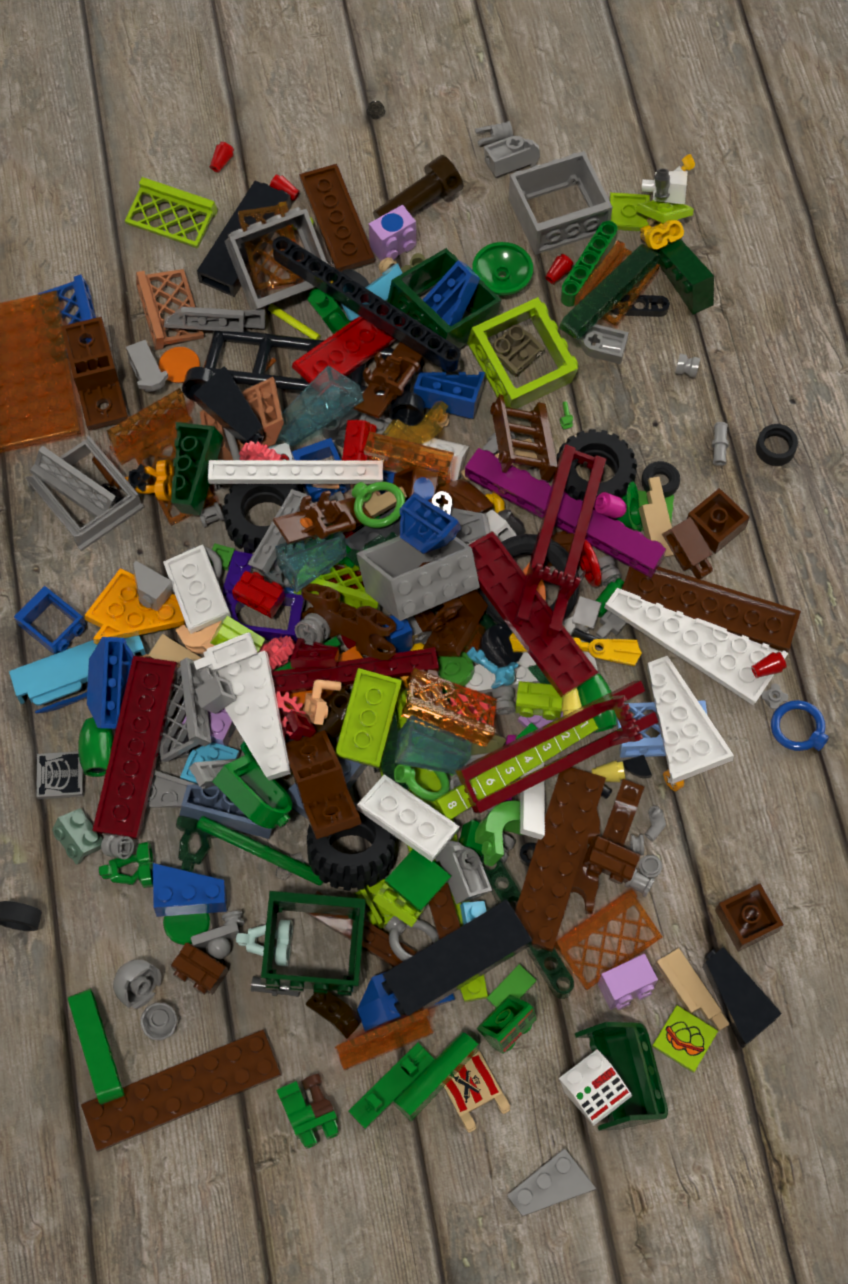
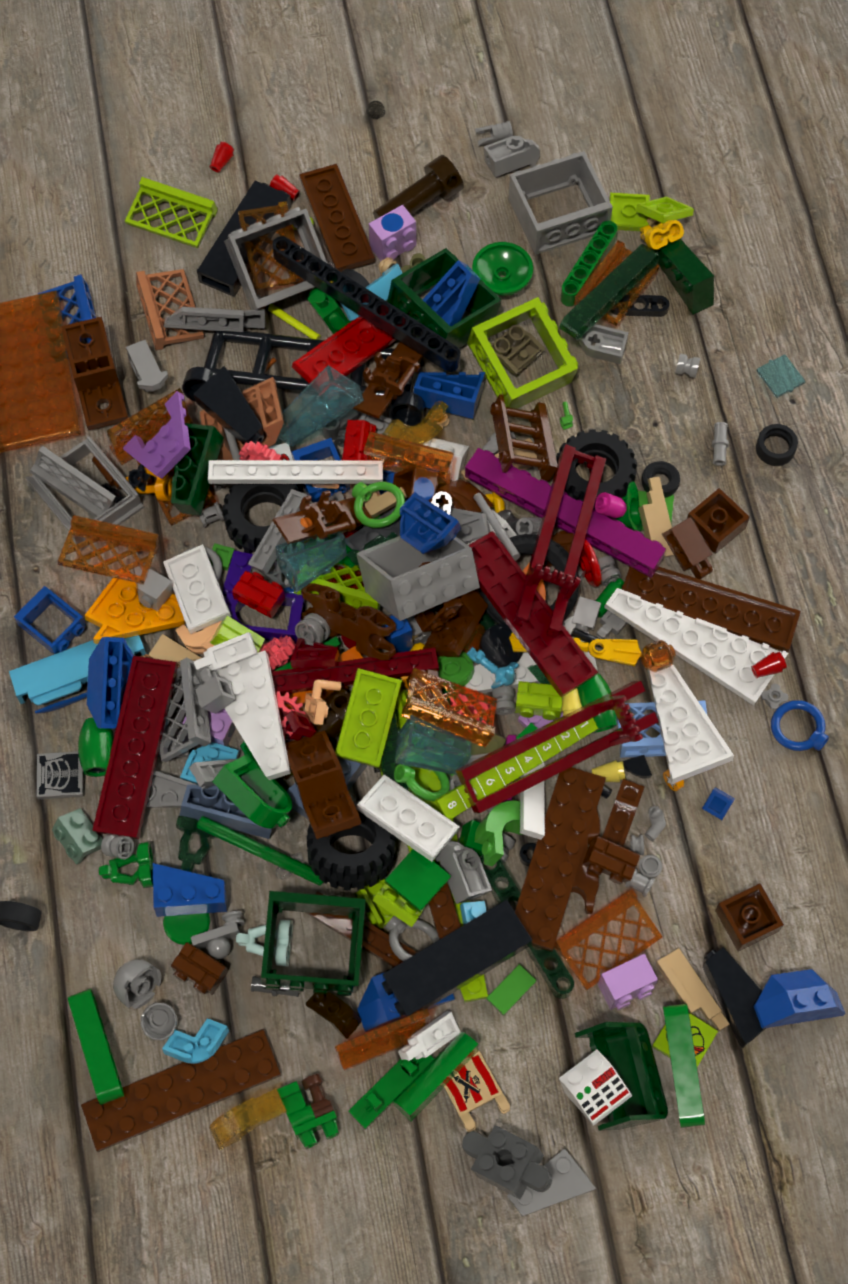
orange piece [159,347,200,383] -> none
green slope [476,995,537,1054] -> none
red cone [545,254,574,284] -> none
torso [642,154,695,204] -> none
none -> clear orange fence [58,515,159,584]
none -> medium lavender wing [123,391,190,479]
none -> medium azure plate [162,1018,229,1064]
none -> clear yellow arch [209,1089,287,1150]
none -> white hinge [398,1011,460,1061]
none -> dark grey brick [462,1125,552,1200]
none -> light grey bar [473,493,520,560]
none -> light grey hinge [516,517,542,535]
none -> clear orange head [640,640,676,672]
none -> green beam [663,1004,705,1128]
none -> blue slope [702,787,735,820]
none -> blue wedge [753,969,846,1029]
none -> clear light blue piece [756,354,805,398]

